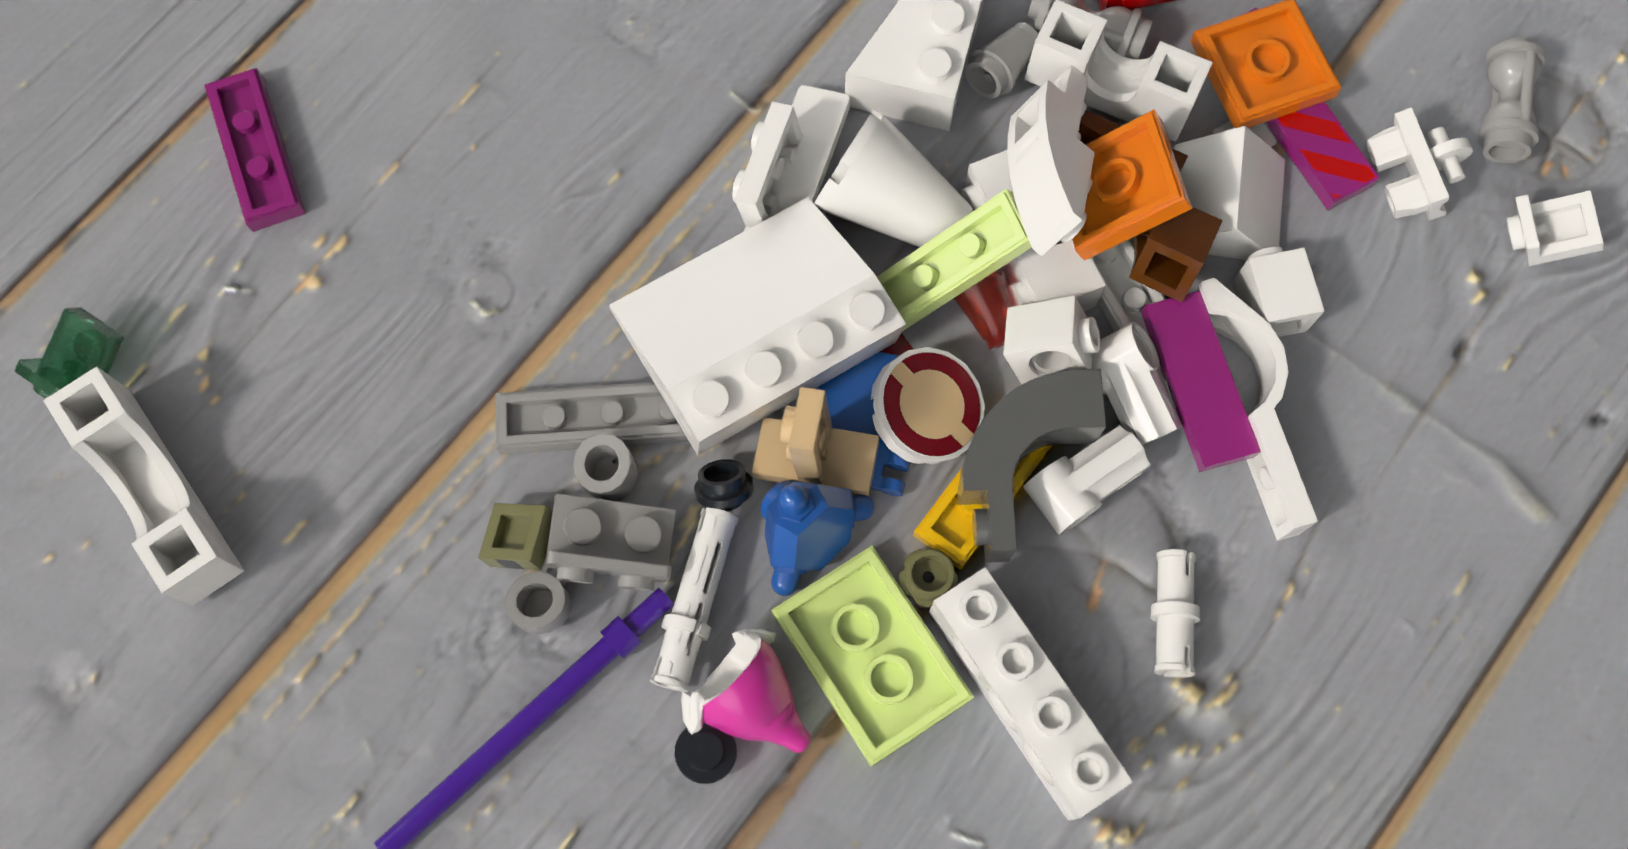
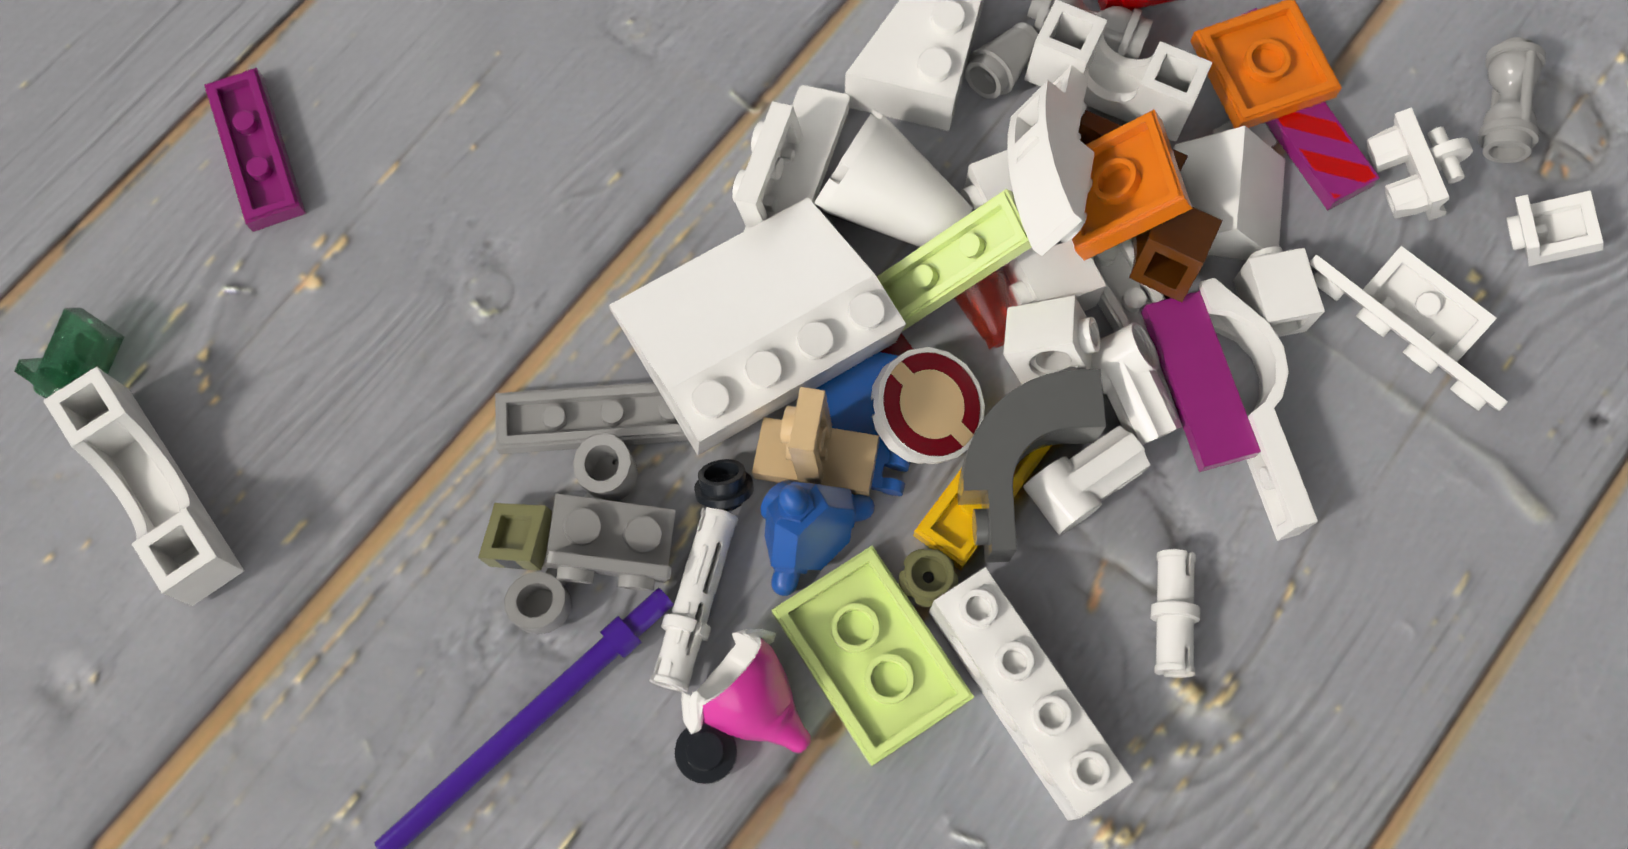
none -> white bracket [1309,246,1508,411]

